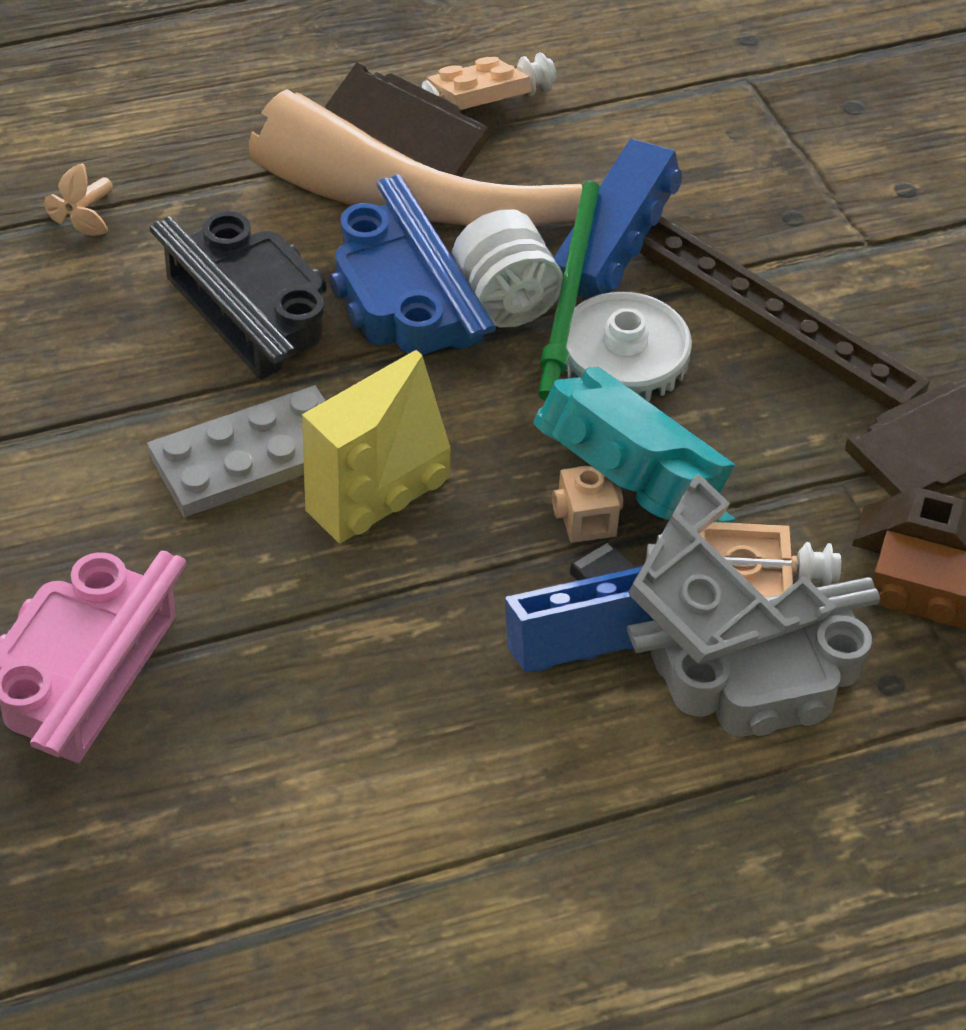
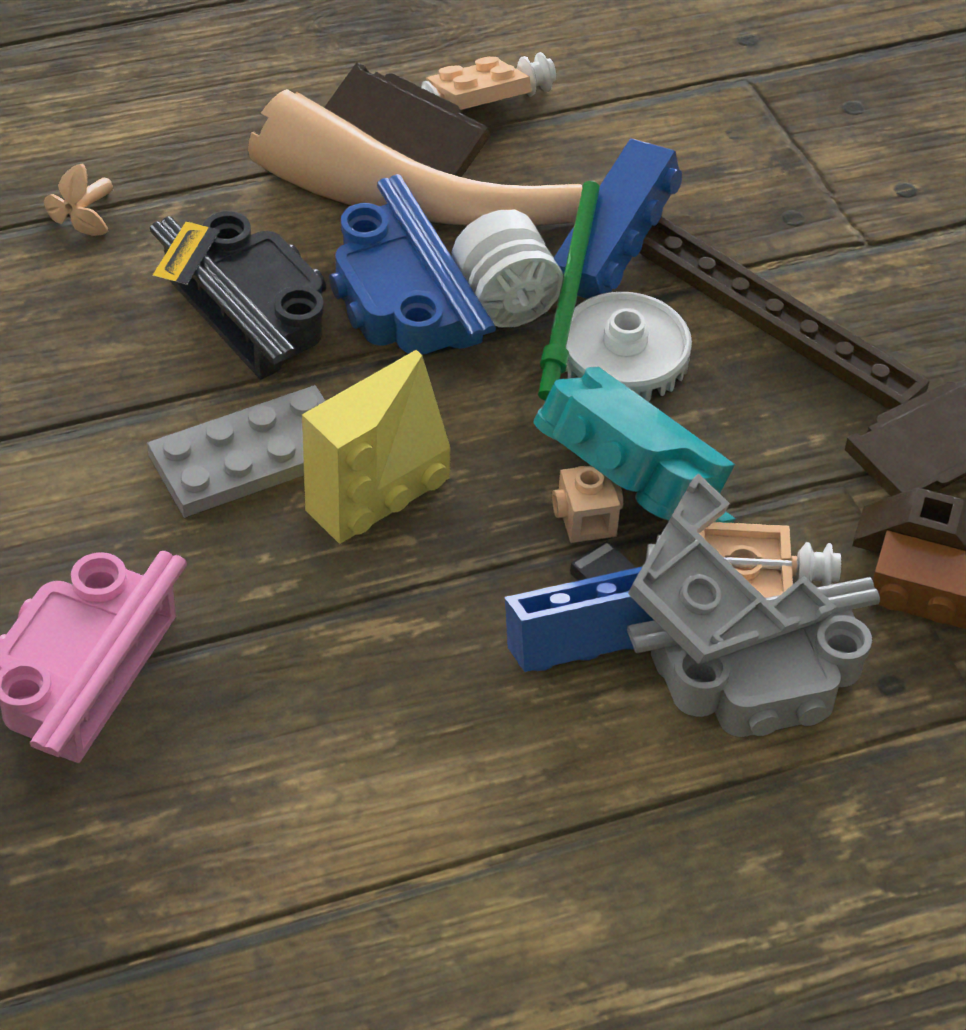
none -> sticker [152,222,220,284]

